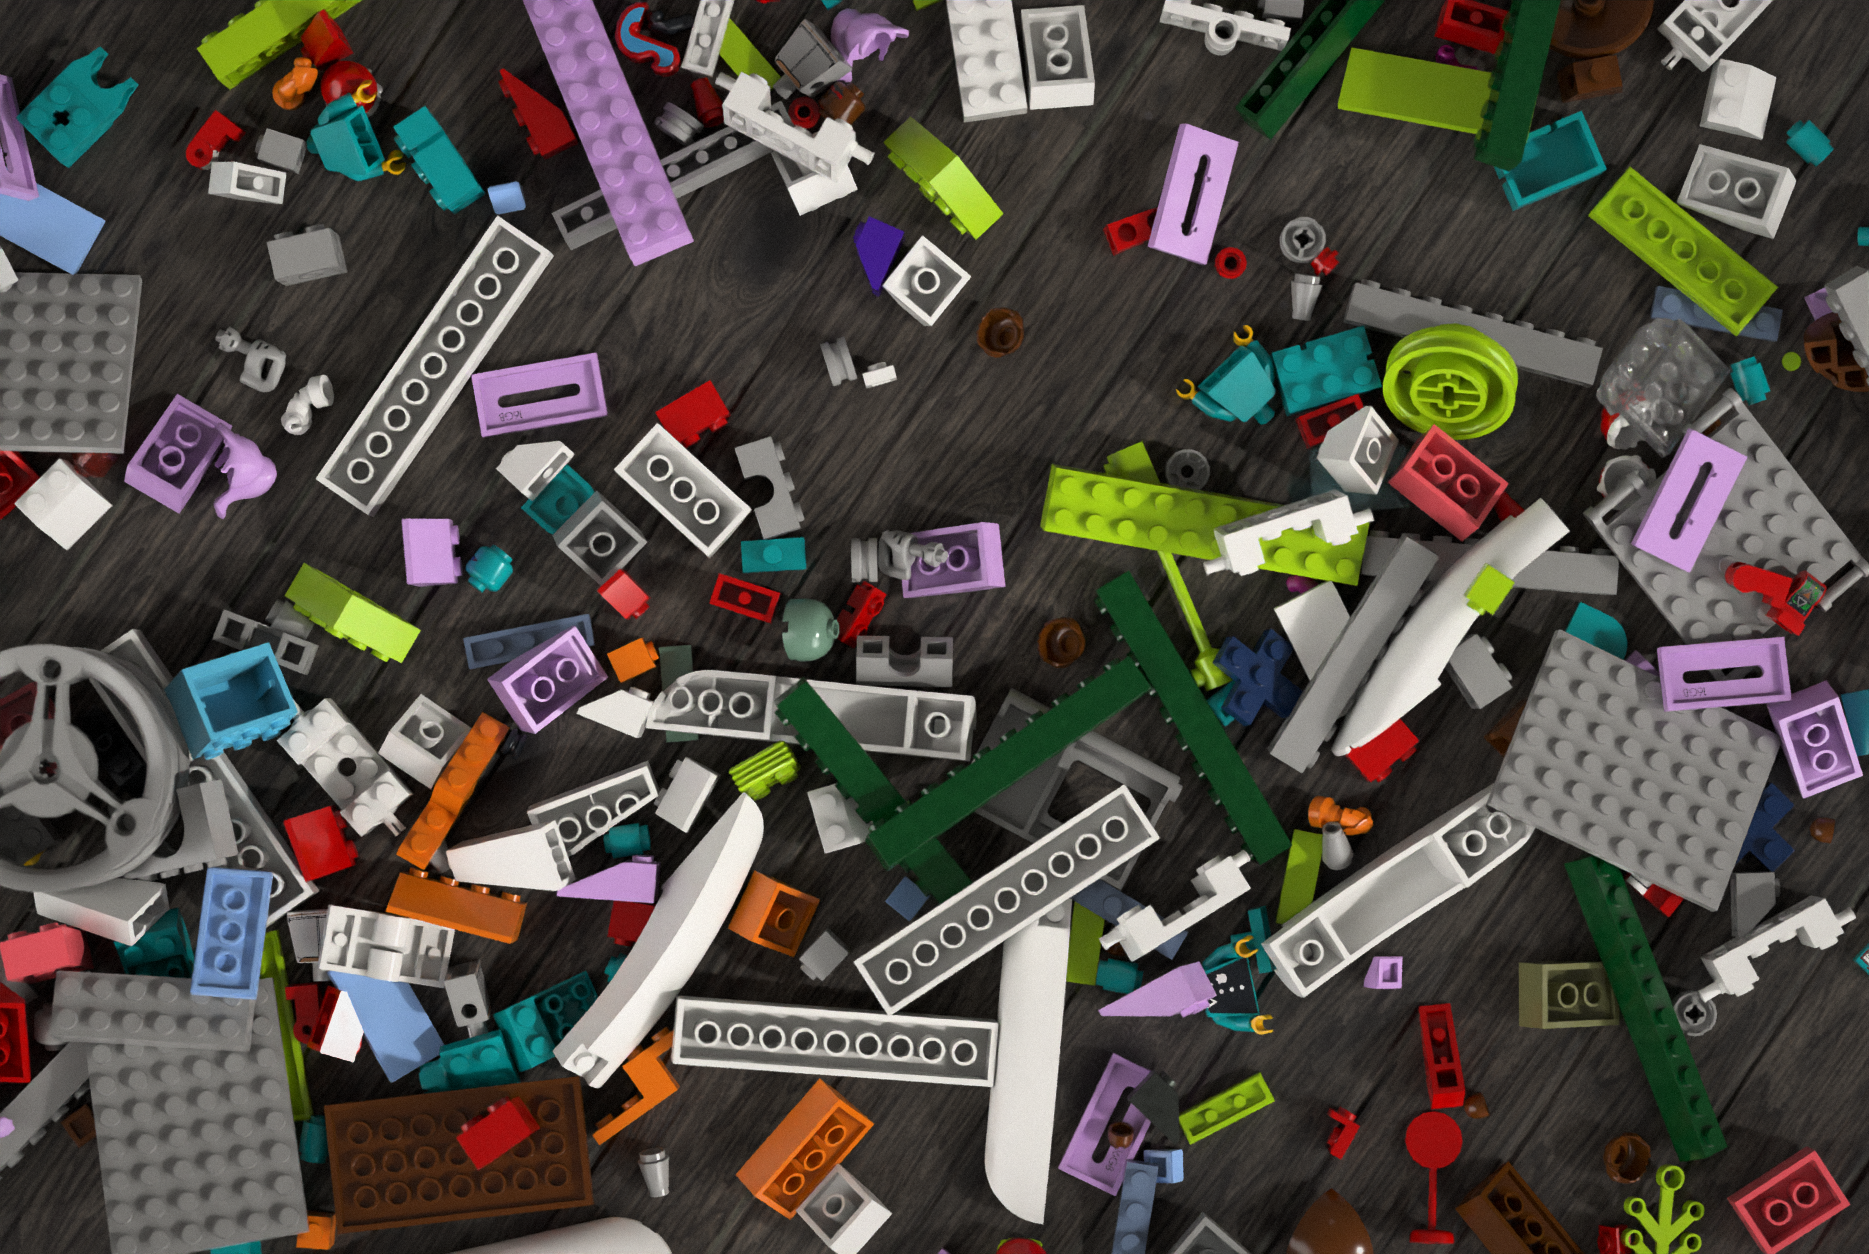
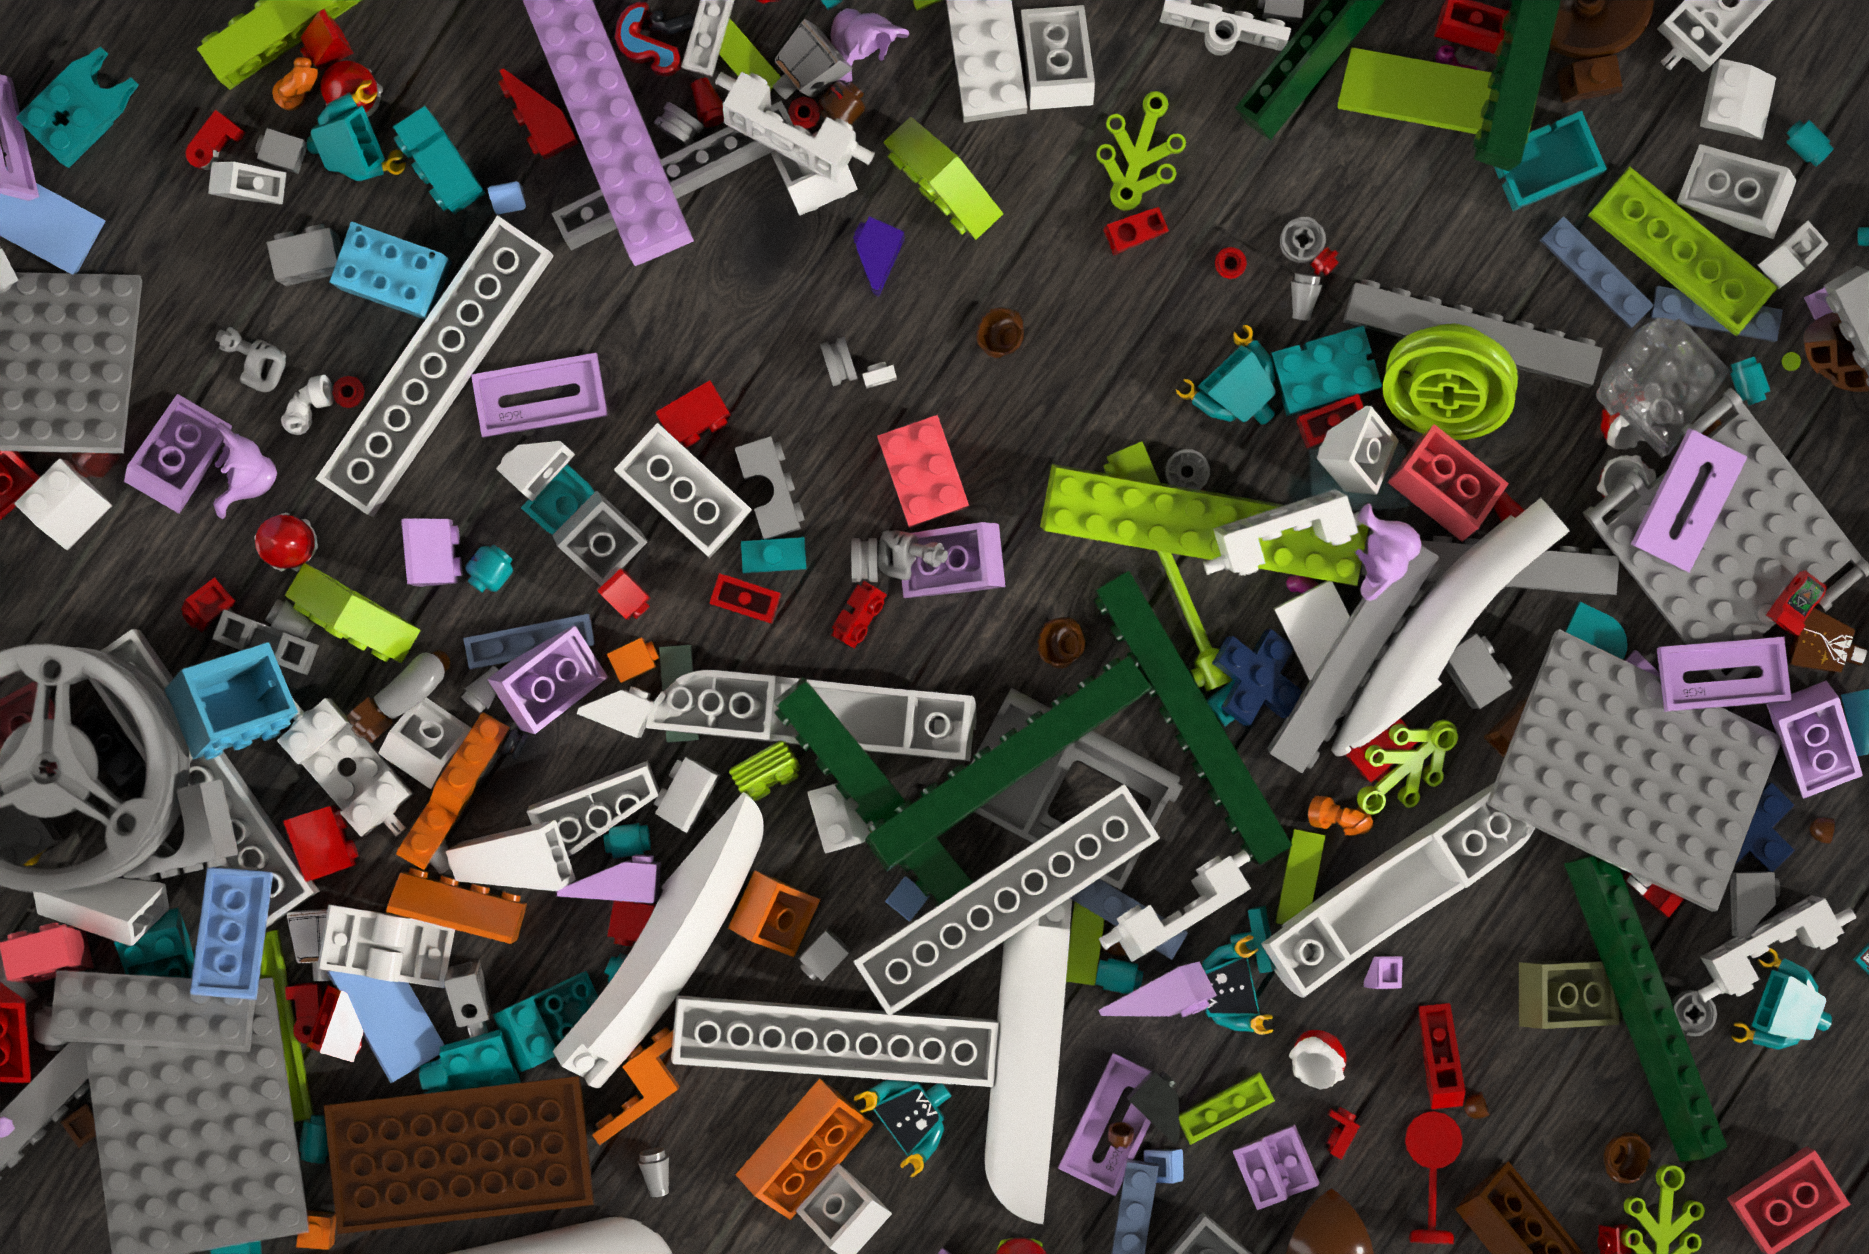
red brick [456,1095,540,1170] -> none
sand green cylinder [782,598,839,662] -> none
light grey arch [856,636,953,687] -> none
white slope [882,236,971,326] -> none
lavender piece [1148,124,1239,265] -> none
light grey cone [1322,822,1354,870] -> none
lime brick [1463,562,1515,616] -> none
red leg [1725,562,1793,609] -> none
none -> red bracket [181,577,235,633]
none -> red hair [255,513,318,572]
none -> medium azure container [330,222,452,320]
none -> red plate [332,376,365,408]
none -> light grey piece [346,650,451,744]
none -> light grey cone [461,666,499,714]
none -> torso [854,1080,952,1177]
none -> coral brick [877,415,969,528]
none -> lime plant [1096,91,1186,211]
none -> lavender slope [1233,1124,1319,1210]
none -> white hair [1289,1030,1347,1090]
none -> lavender piece [1355,503,1421,601]
none -> lime plant [1357,720,1458,814]
none -> sand blue plate [1540,216,1654,329]
none -> torso [1731,948,1832,1050]
none -> white slope [1758,221,1829,289]
none -> reddish brown torso [1786,608,1867,673]

